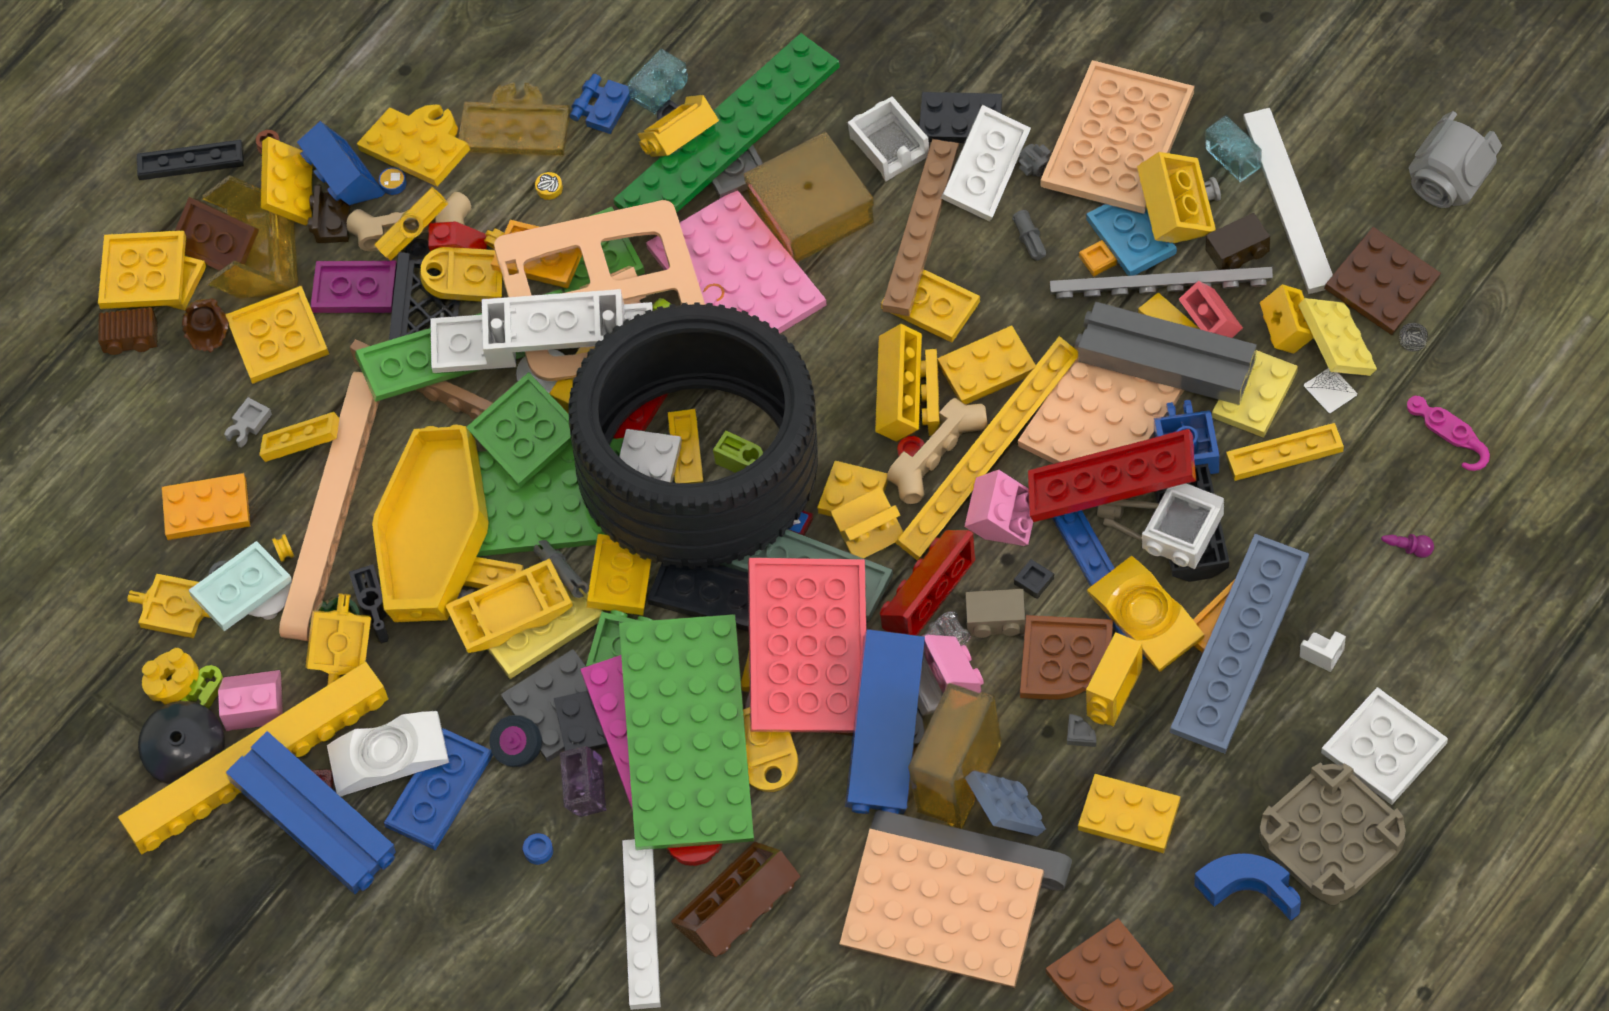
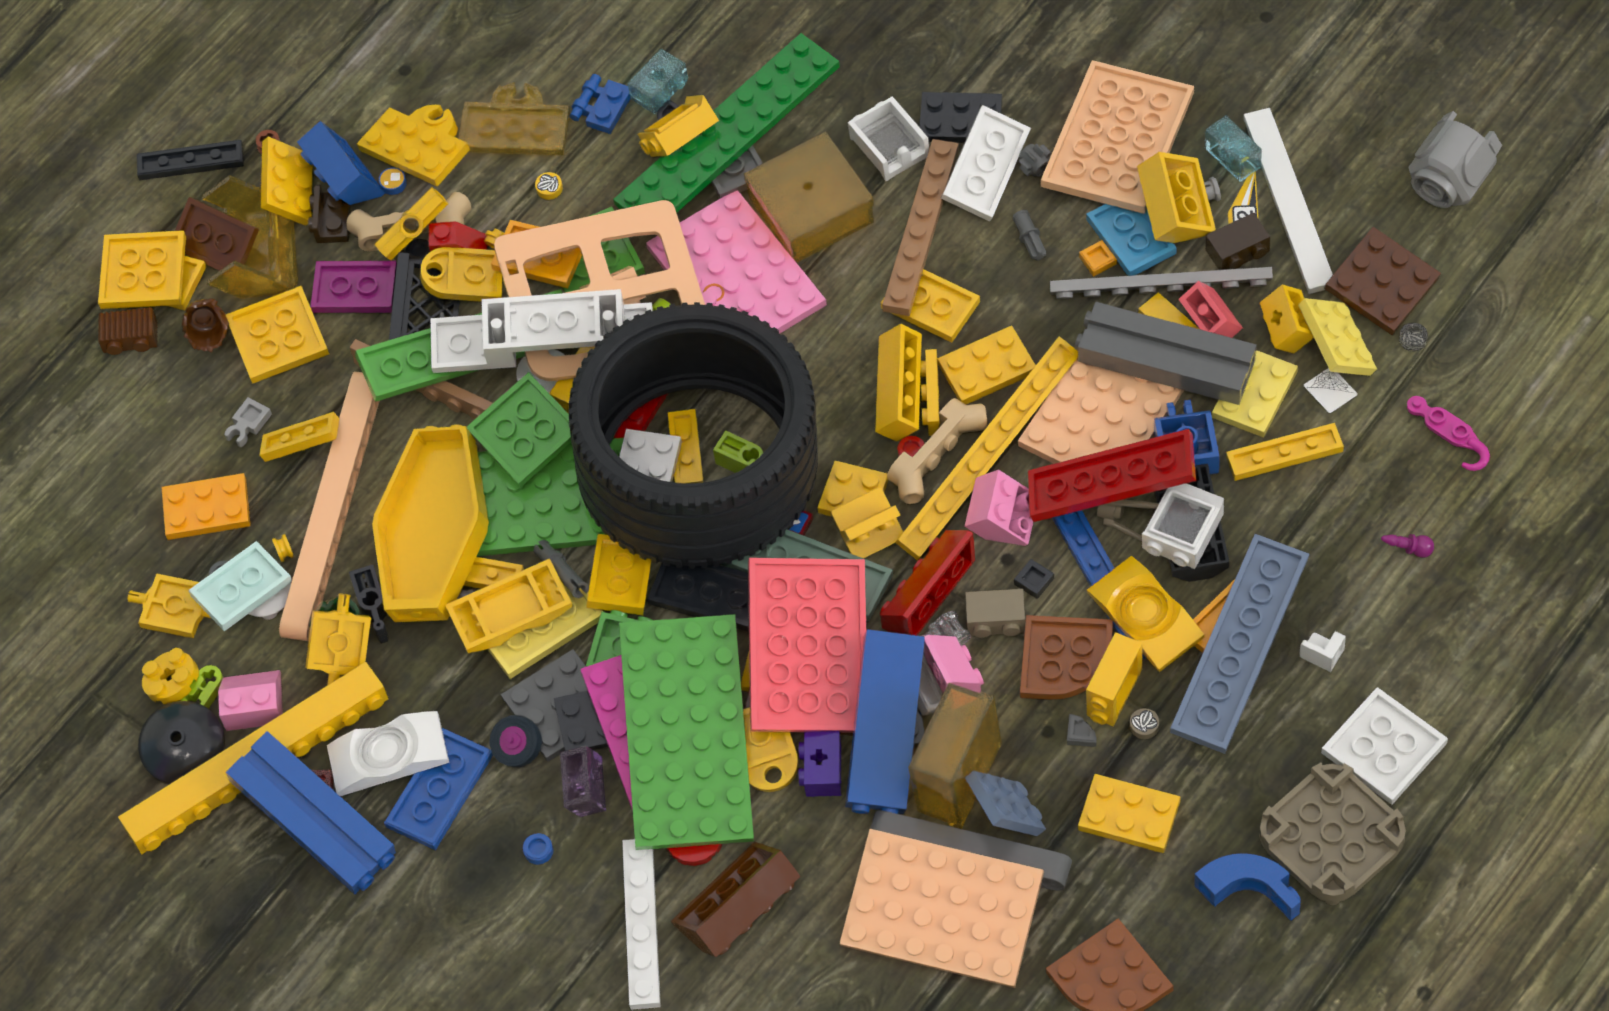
none -> dark purple brick [799,731,841,797]
none -> tile [1130,708,1159,739]
none -> sticker [1228,171,1258,224]

